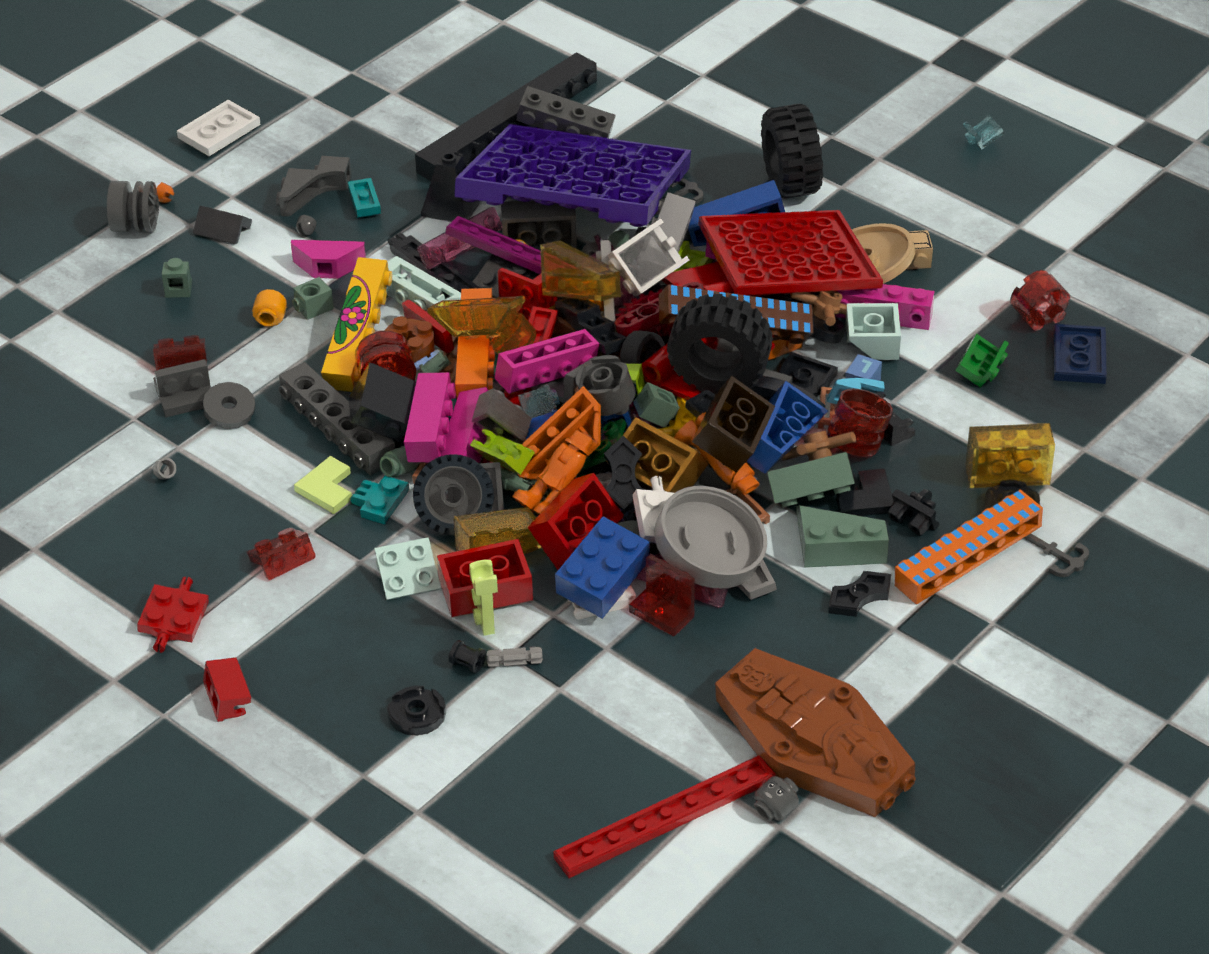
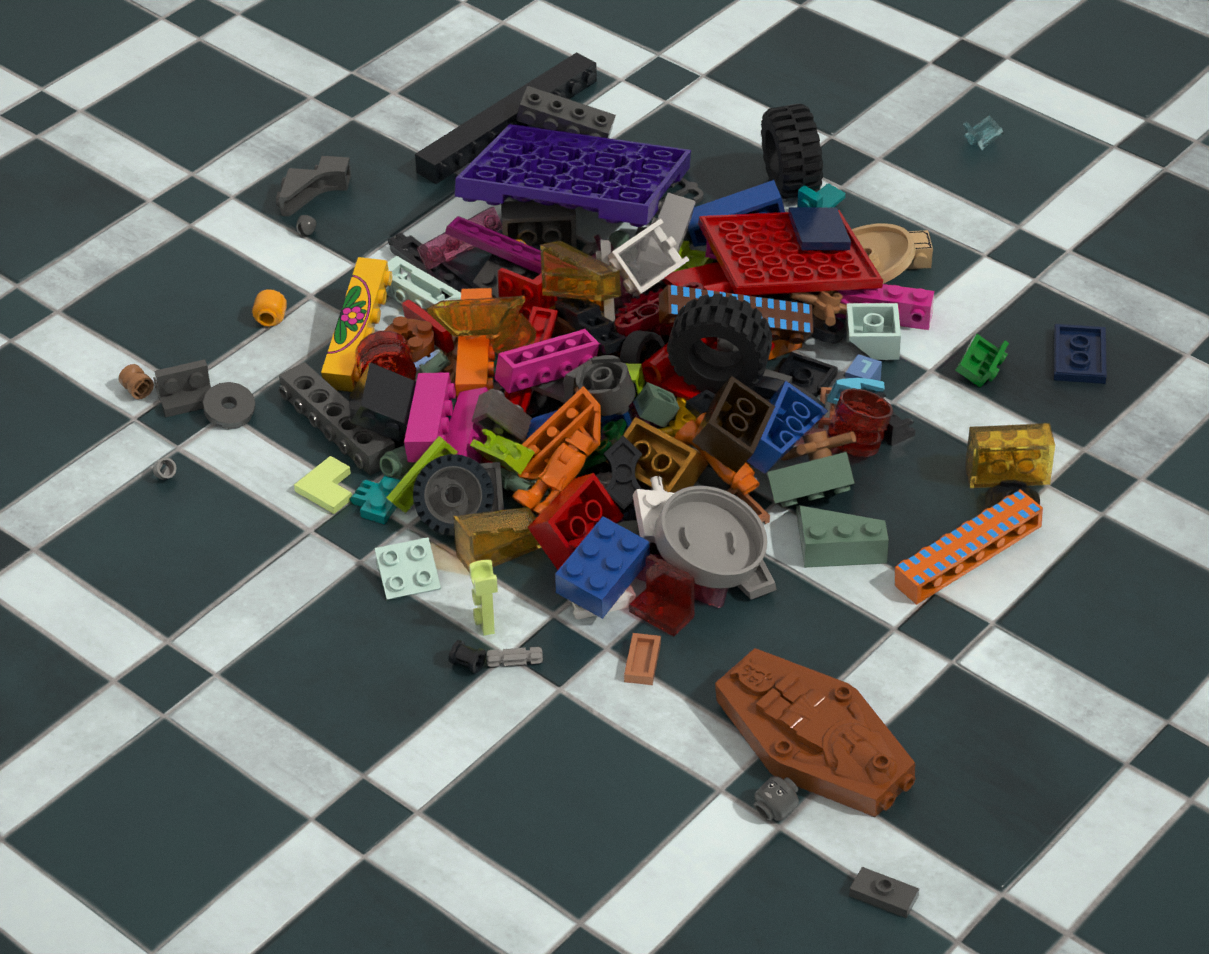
dark grey wheel [107,181,159,232] -> none
red plate [137,576,209,653] -> none
clear red bracket [153,335,207,370] -> none
orange hinge [157,182,174,203] -> none
sand green brick [162,258,192,298] -> none
white plate [177,100,260,156] -> none
black panel [193,206,252,244] -> none
red hinge [203,657,251,722] -> none
clear red bracket [247,528,316,580] -> none
dark pink slope [291,240,366,279] -> none
sand green brick [292,277,334,320] -> none
teal plate [348,178,381,218] -> none
black tile [387,686,446,736] -> none
black slope [421,152,480,222] -> none
red brick [437,539,533,617] -> none
clear light blue bracket [518,384,560,418] -> none
red tile [553,755,776,878] -> none
black tile [829,571,891,617] -> none
black tile [836,469,894,516] -> none
black hips [888,489,940,536] -> none
clear red brick [1010,270,1070,331] -> none
dark grey piece [1024,534,1089,577] -> none
none -> medium nougat wheel [118,364,154,399]
none -> lime tile [386,436,458,514]
none -> nougat tile [624,633,661,685]
none -> dark blue tile [788,207,851,250]
none -> teal bracket [797,183,846,208]
none -> dark grey plate [849,867,919,918]

